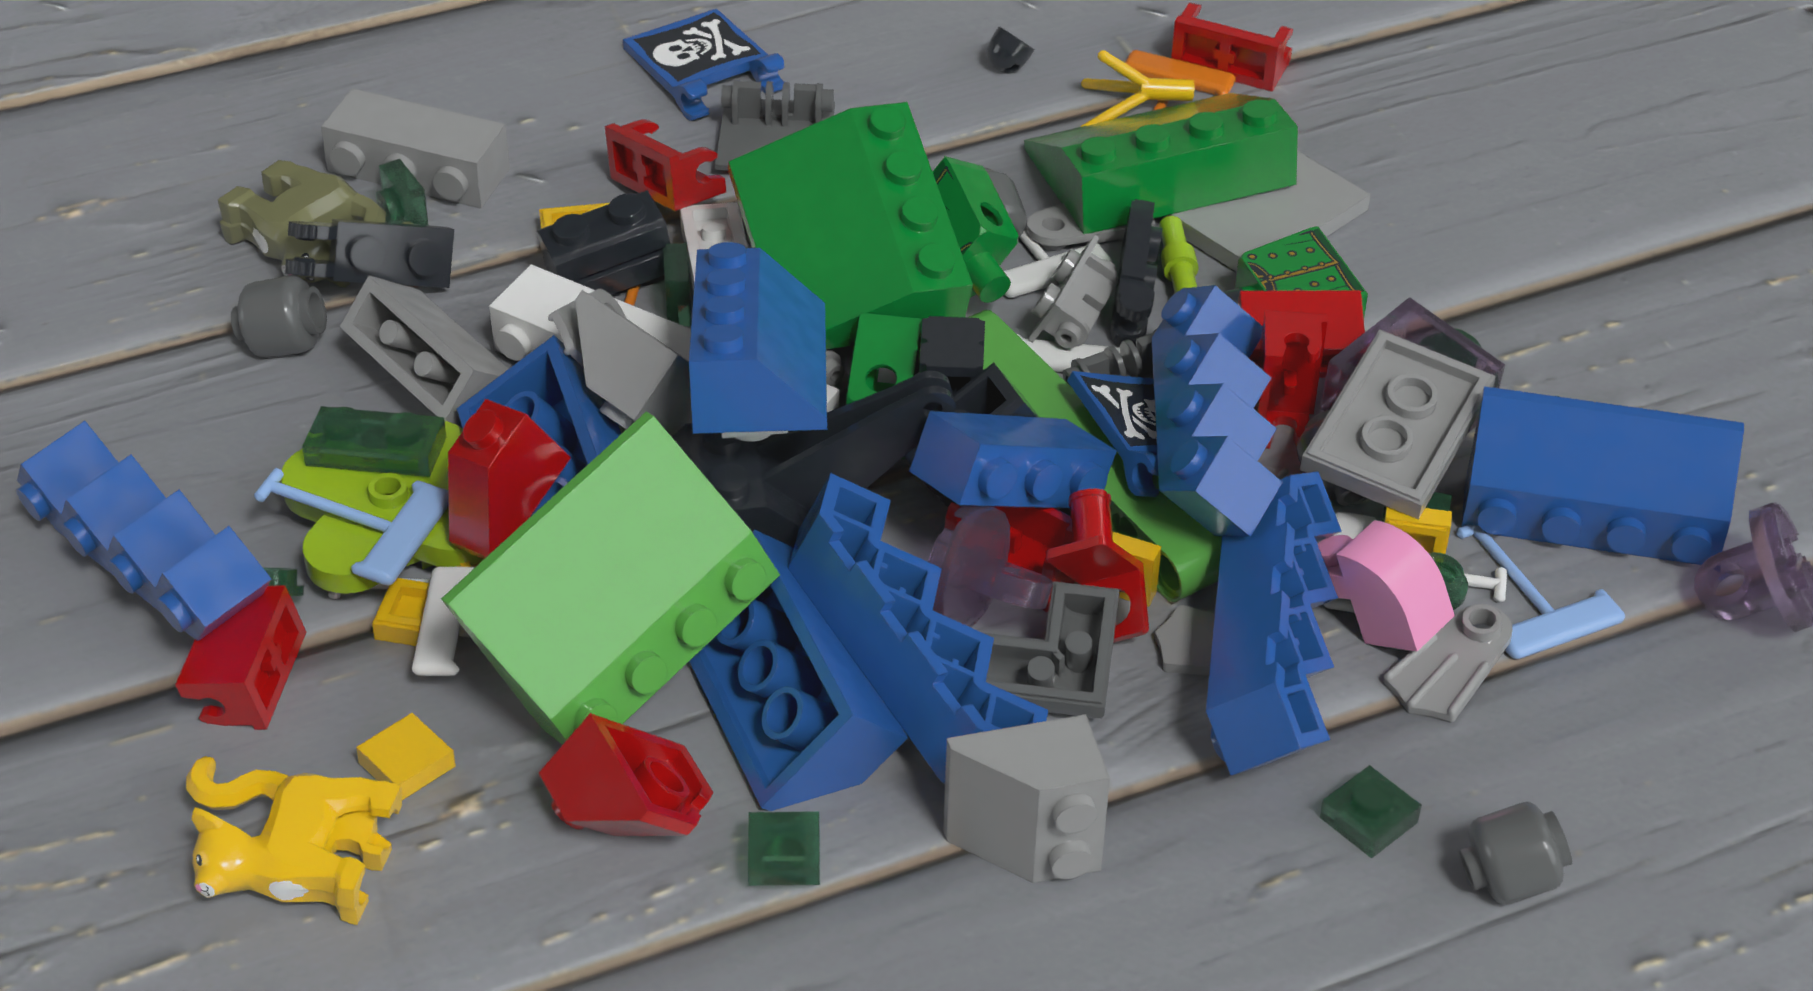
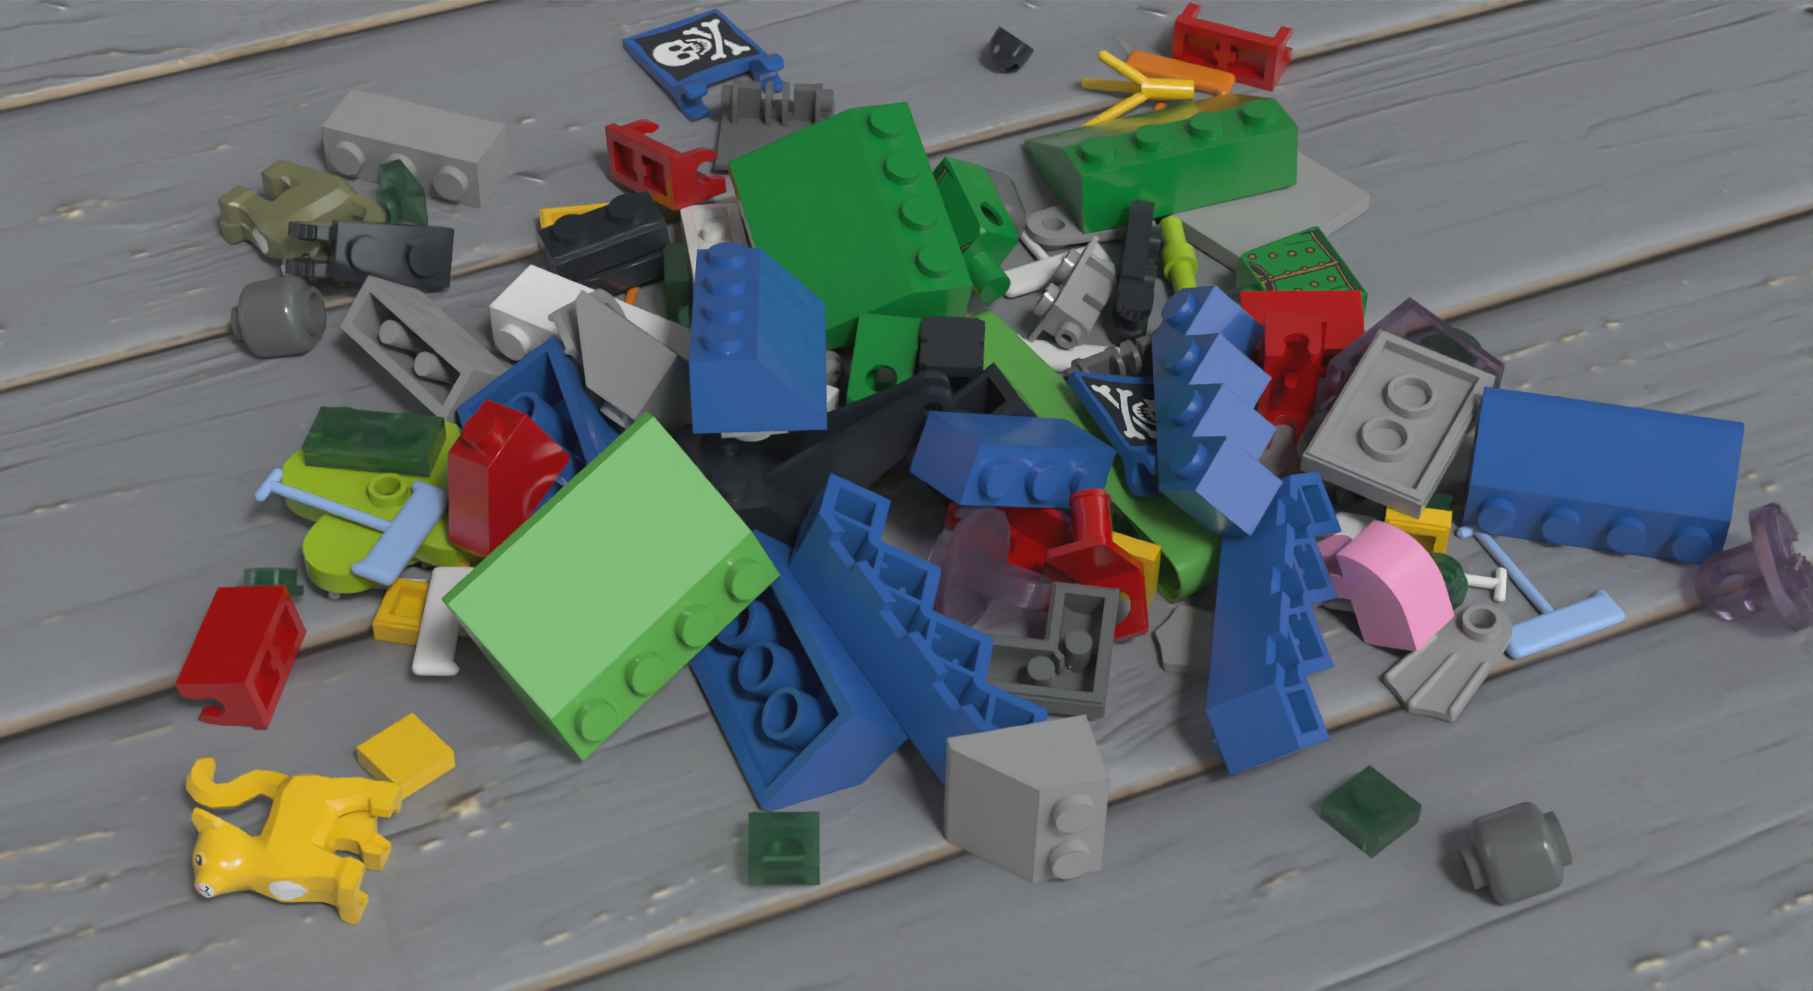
blue brick [16,421,271,641] -> none
red slope [539,713,714,836] -> none

